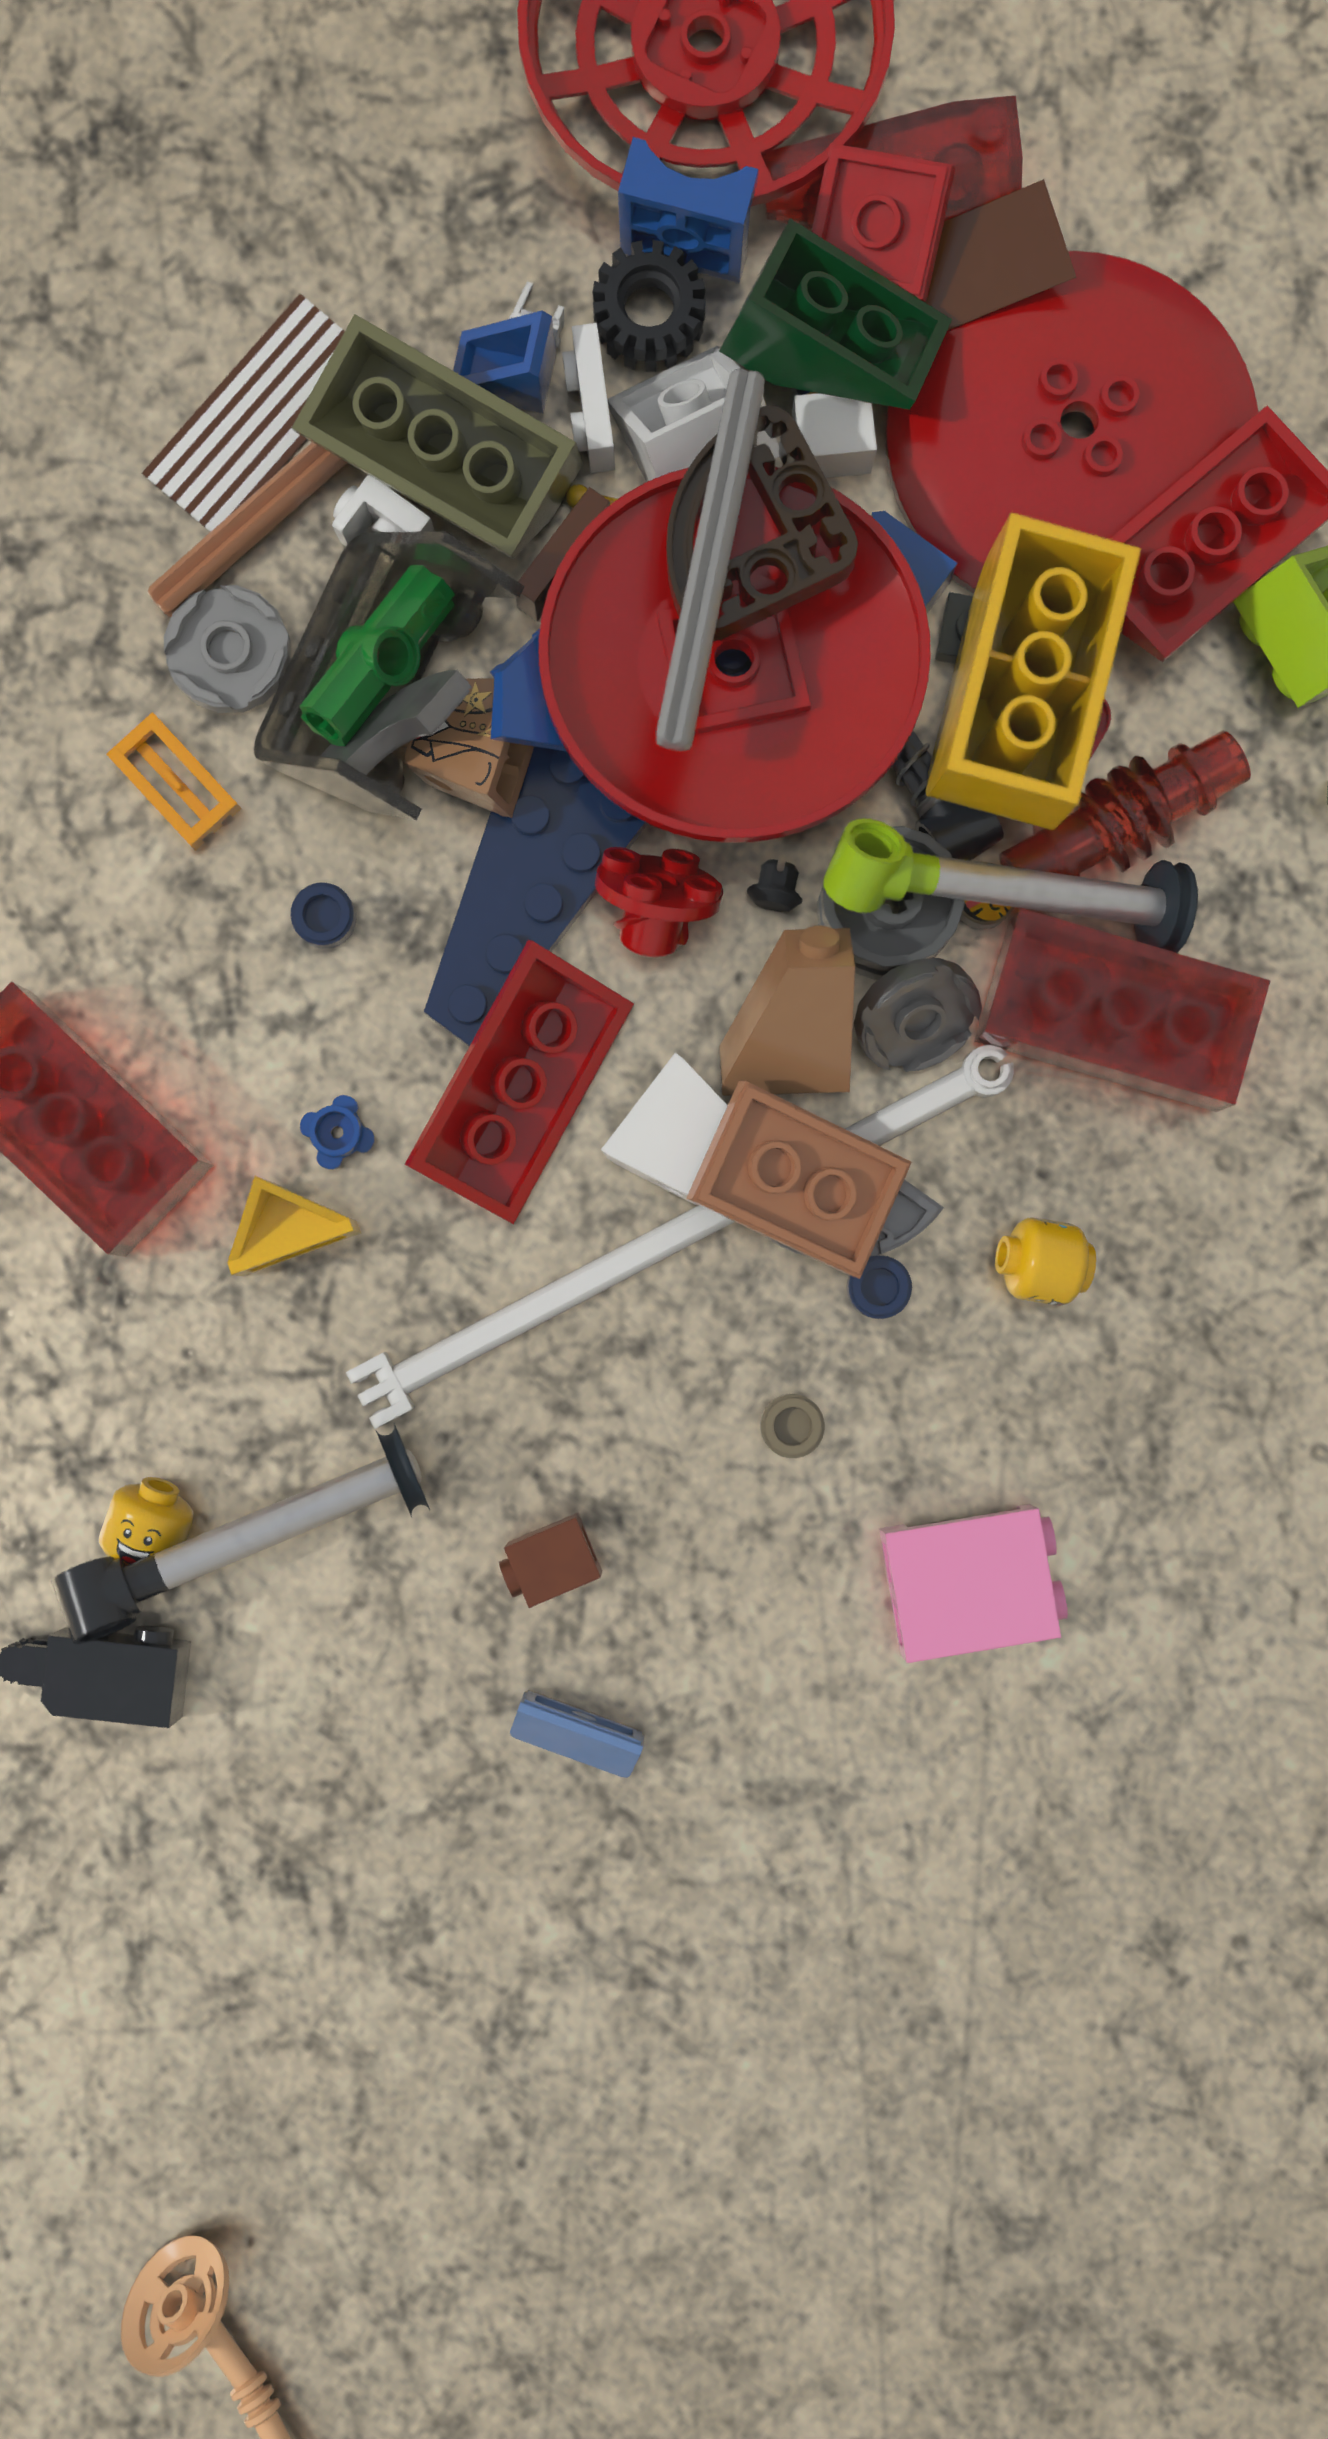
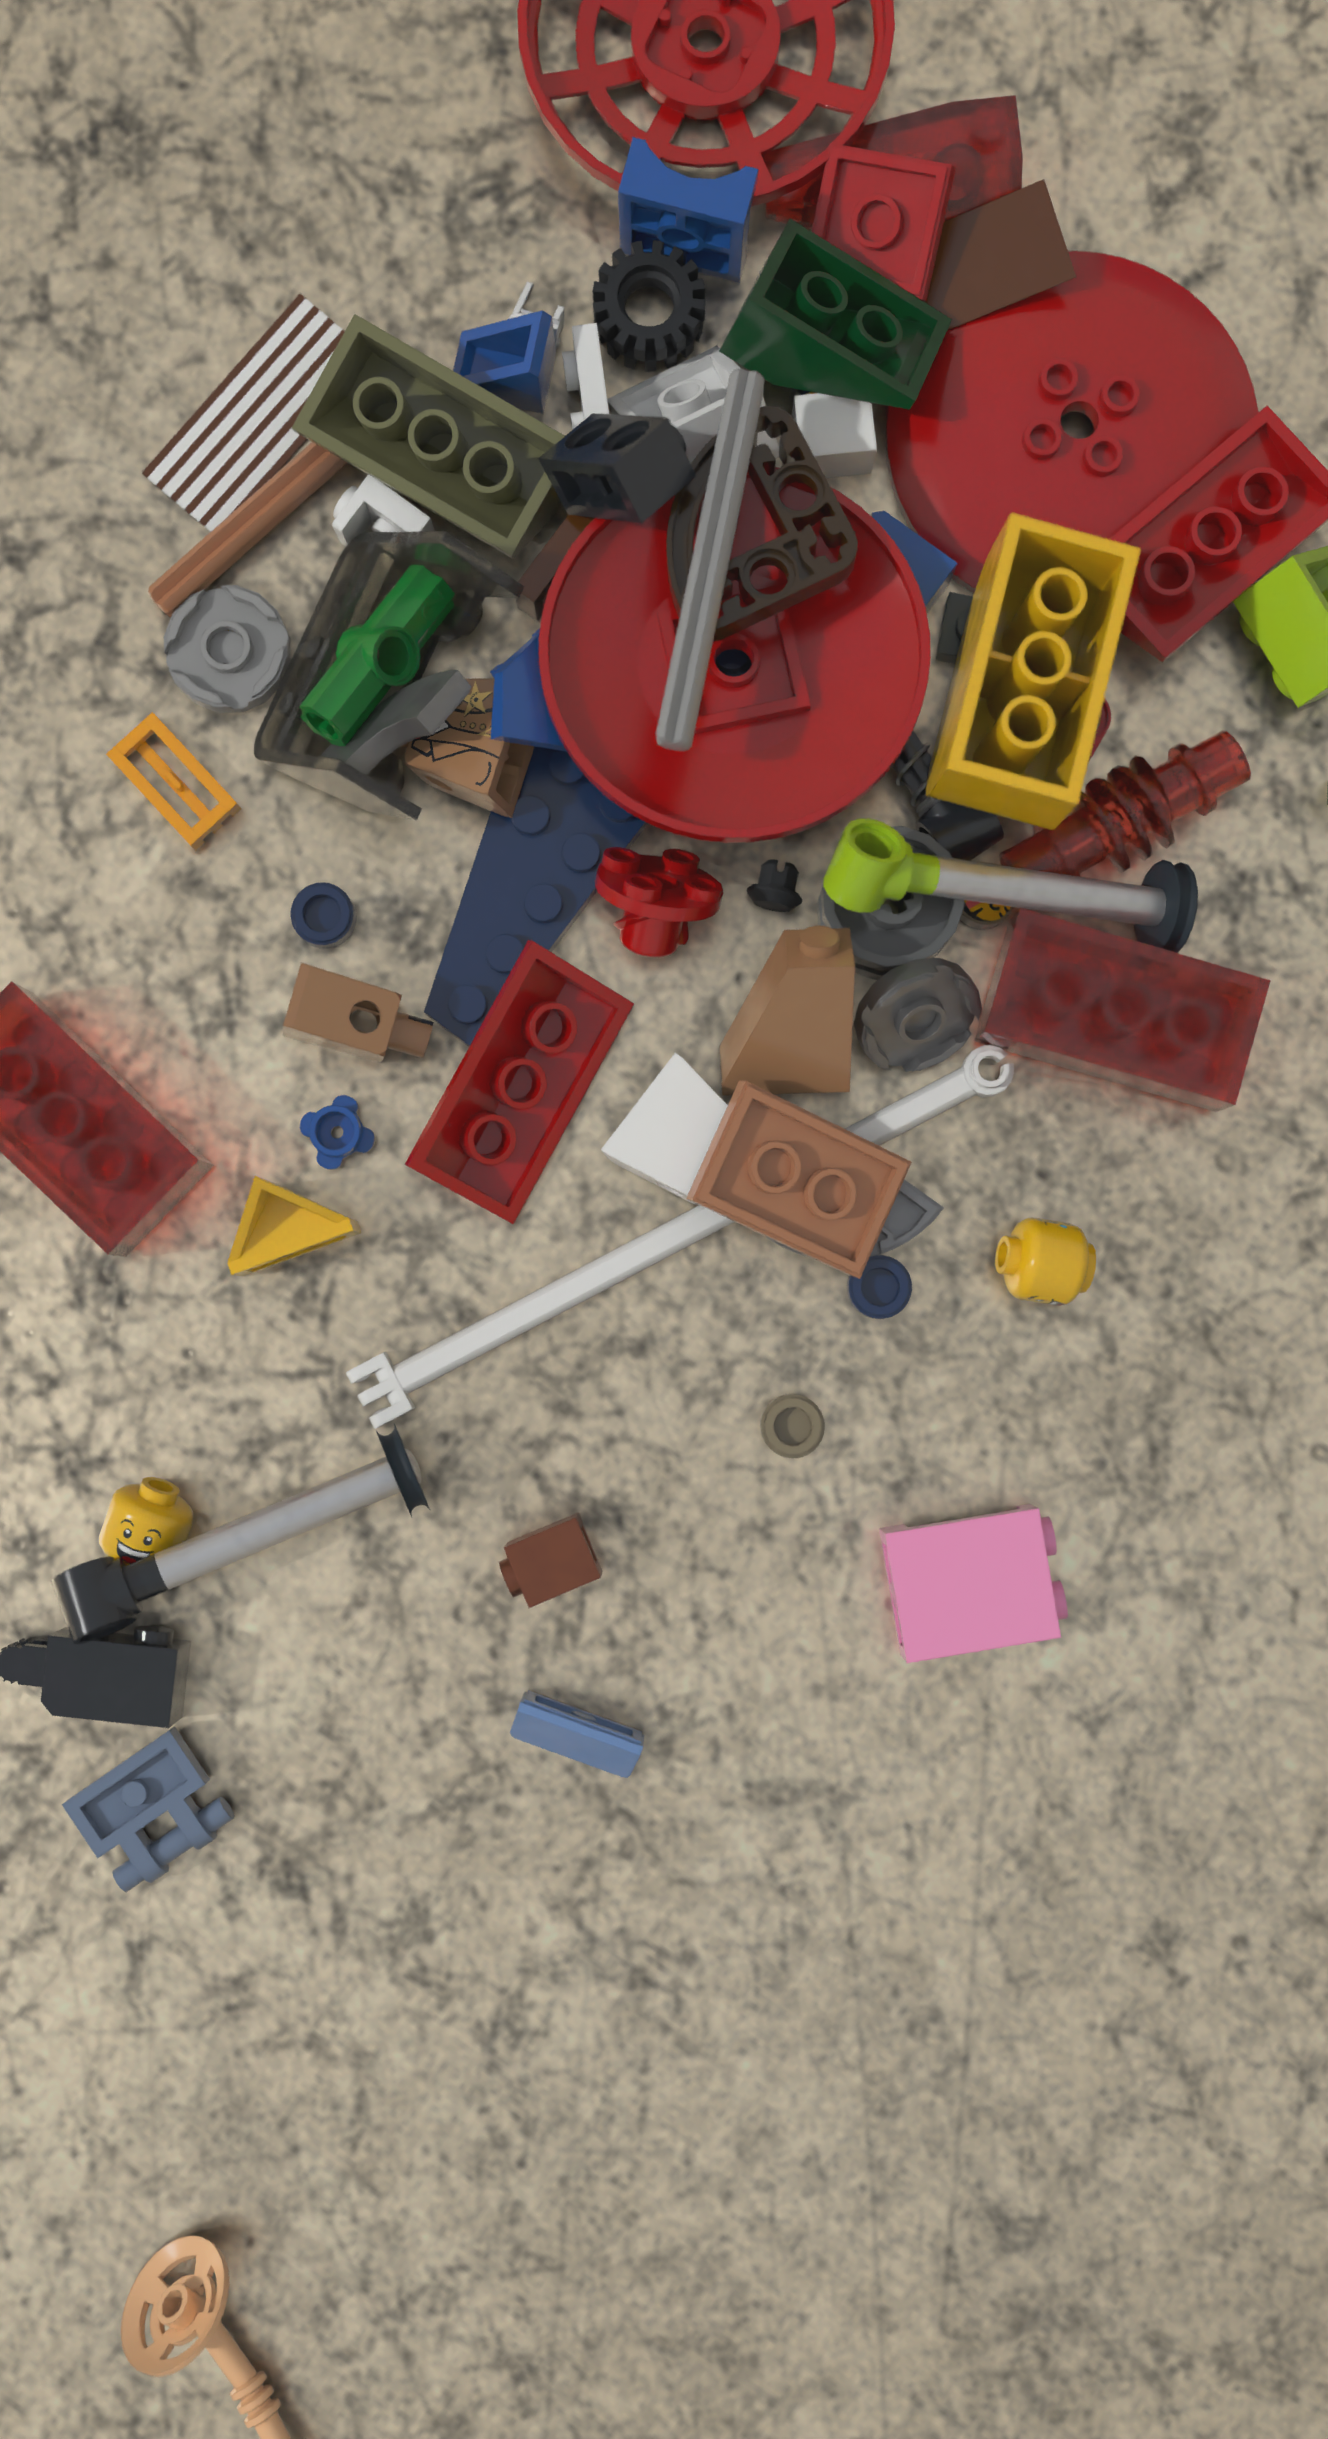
none -> sand blue plate [62,1726,235,1892]
none -> medium nougat torso [283,963,434,1063]
none -> black brick [538,413,696,523]

